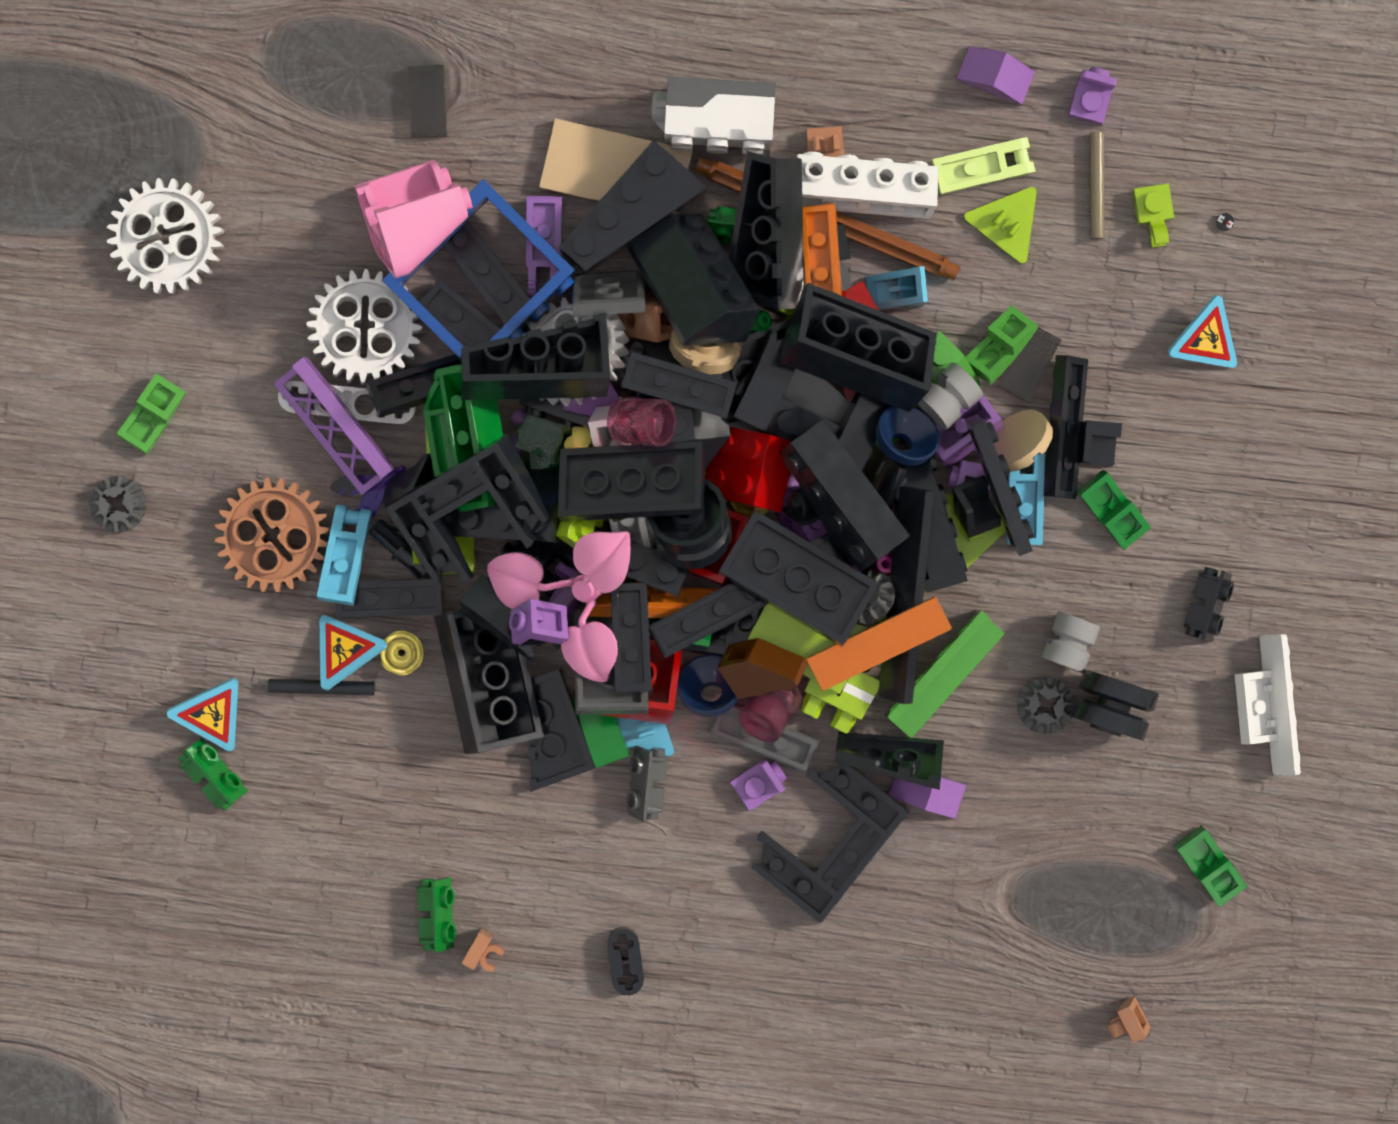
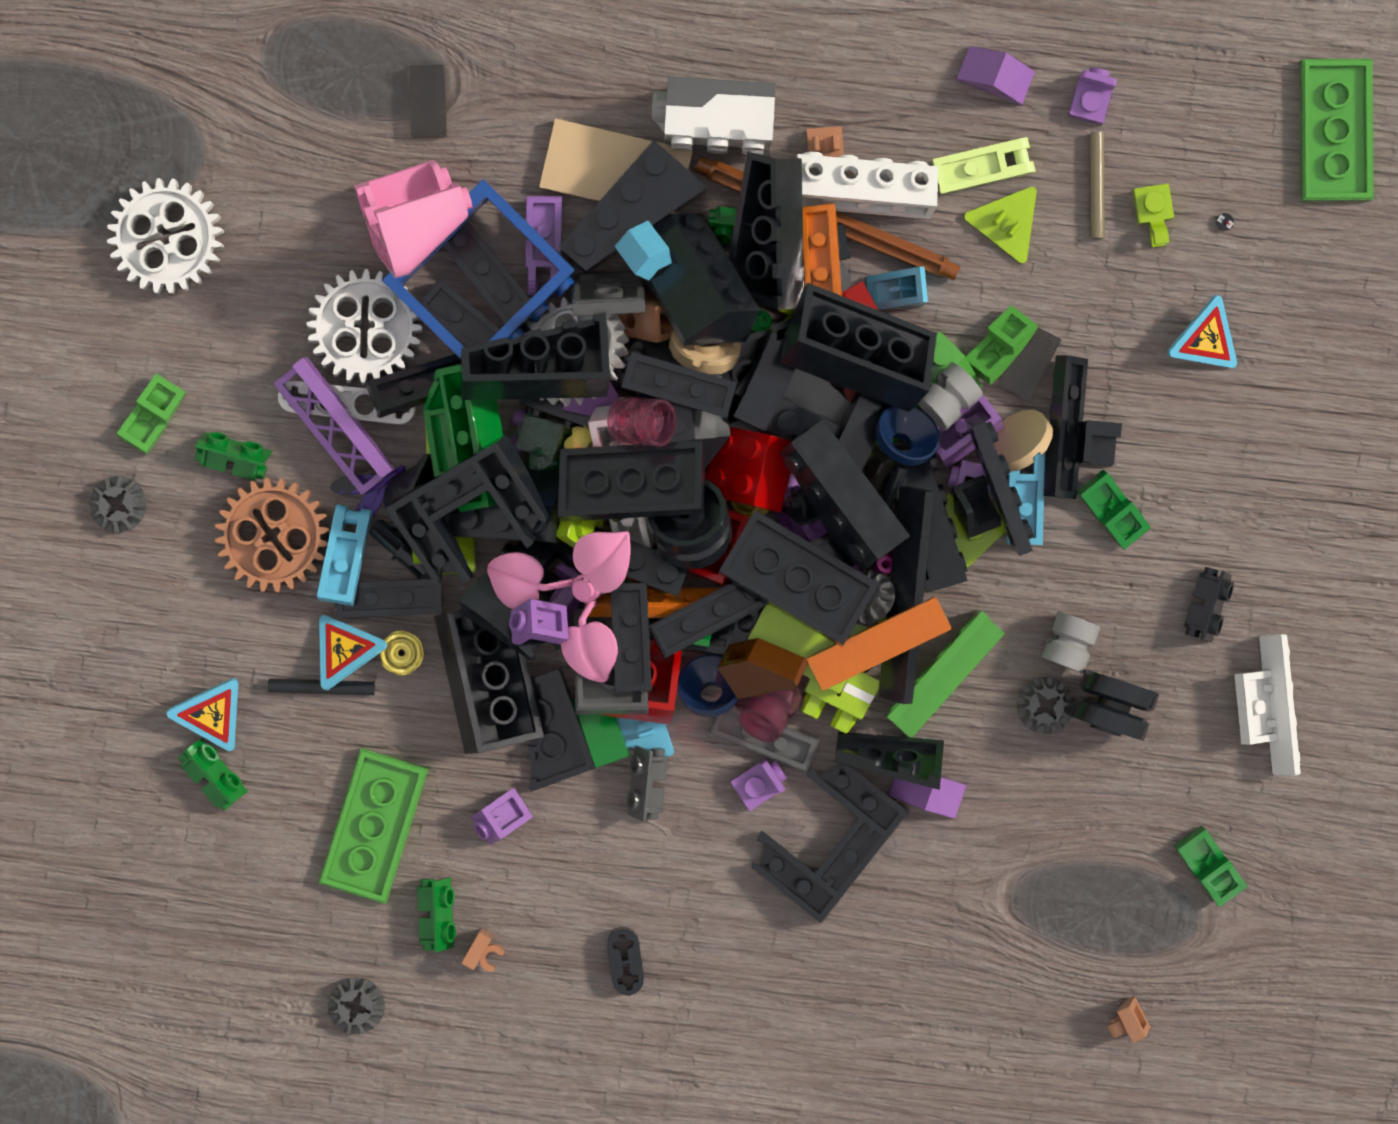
none -> green hinge [194,432,272,481]
none -> bright green tile [318,748,429,904]
none -> dark grey gear [328,977,385,1035]
none -> medium lavender bracket [471,788,533,845]
none -> medium azure piece [614,221,672,280]
none -> bright green tile [1300,59,1374,202]

